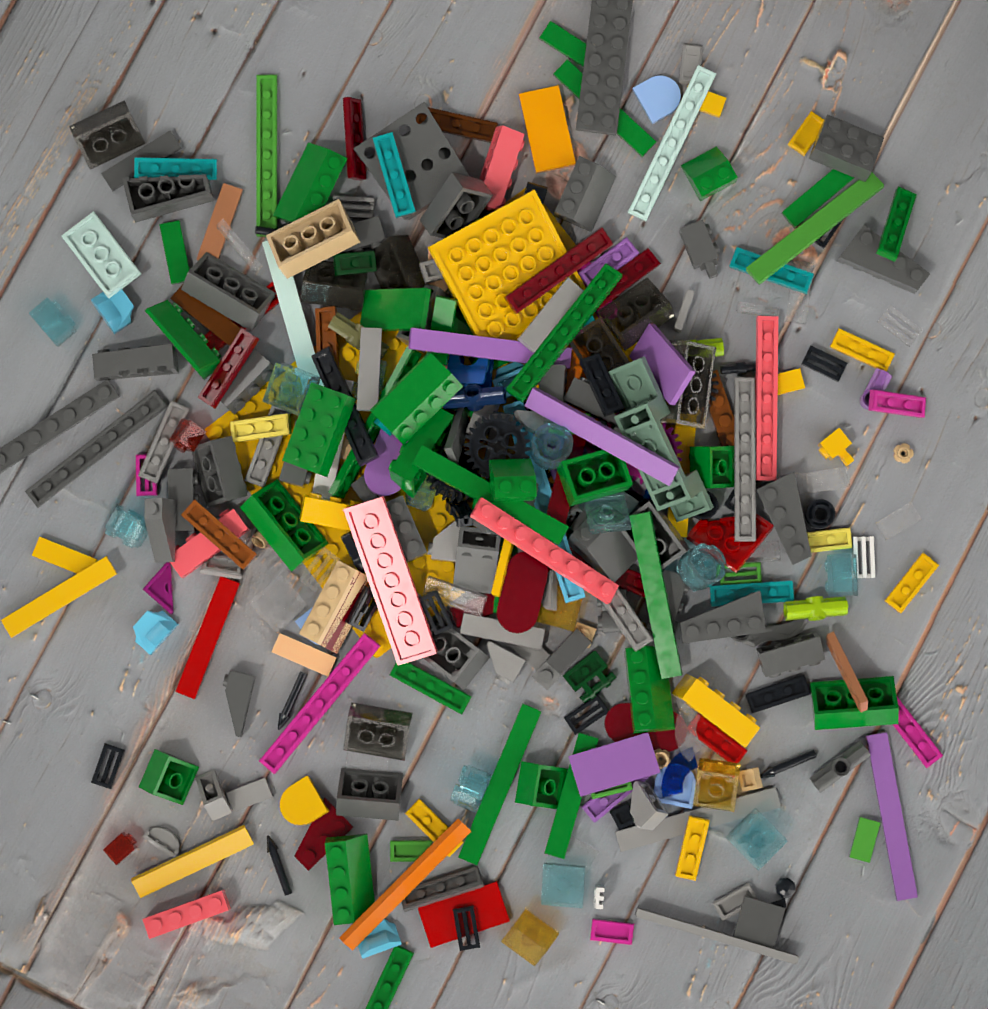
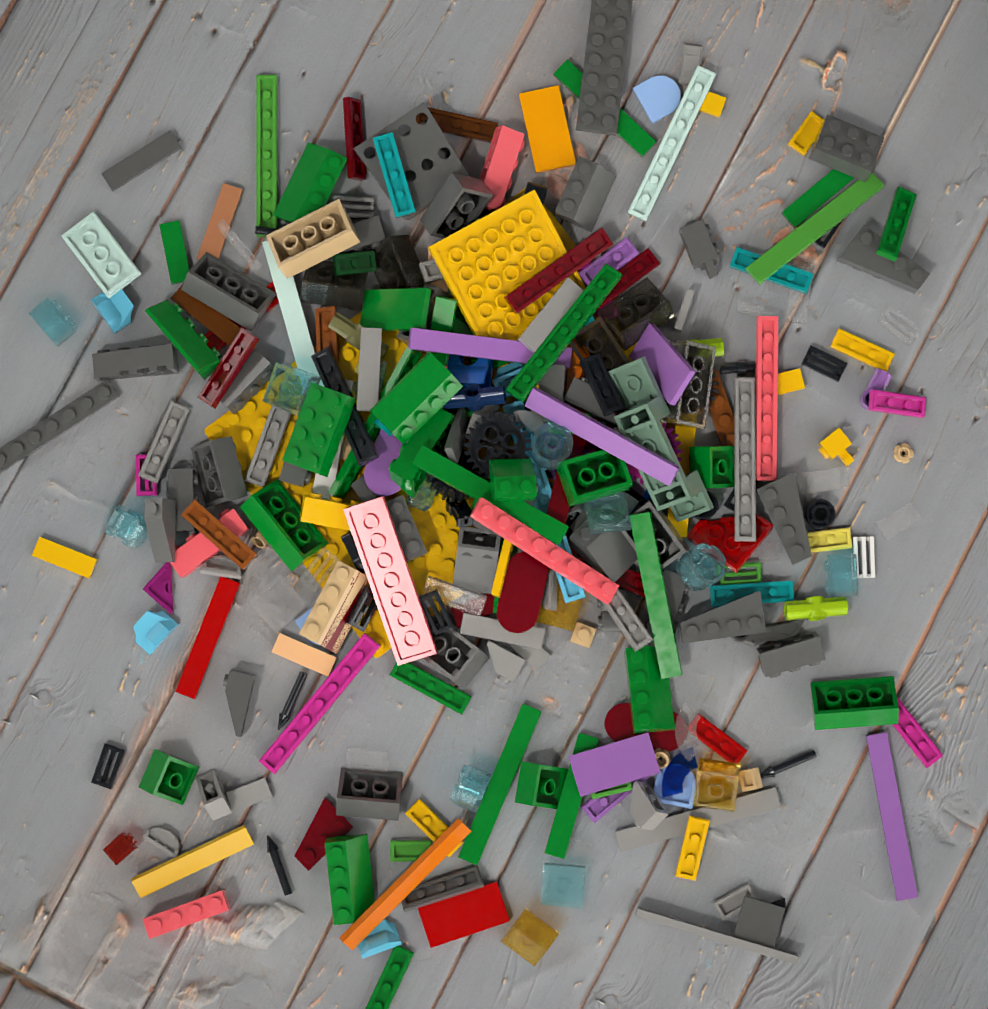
yellow tile [1,556,118,638] -> none
dark grey tile [25,390,168,508] -> none
clear smoke slope [69,100,145,170] -> none
dark grey wedge [122,174,214,223] -> none
teal plate [134,158,217,180] -> none
clear red brick [169,419,206,453] -> none
light yellow tile [230,413,292,443] -> none
yellow tile [280,775,329,825] -> none
clear smoke slope [343,702,413,761] -> none
light grey slope [428,521,460,563] -> none
black tile [453,906,480,951] -> none
dark grey slope [532,628,592,690] -> none
green tile [539,21,586,67] -> none
dark green plate [563,651,617,704] -> none
black tile [564,695,609,735] -> none
dark pink tile [590,919,634,945] -> none
white tile [593,885,605,909] -> none
black tile [610,802,634,830] -> none
yellow wedge [672,674,760,748] -> none
green slope [681,146,738,201] -> none
clear light blue brick [726,808,788,871] -> none
black tile [745,675,811,714] -> none
black tile [775,878,796,898] -> none
dark grey piece [810,741,871,793] -> none
nougat tile [826,632,868,712] -> none
bright green tile [849,817,880,863] -> none
yellow tile [884,552,939,614] -> none

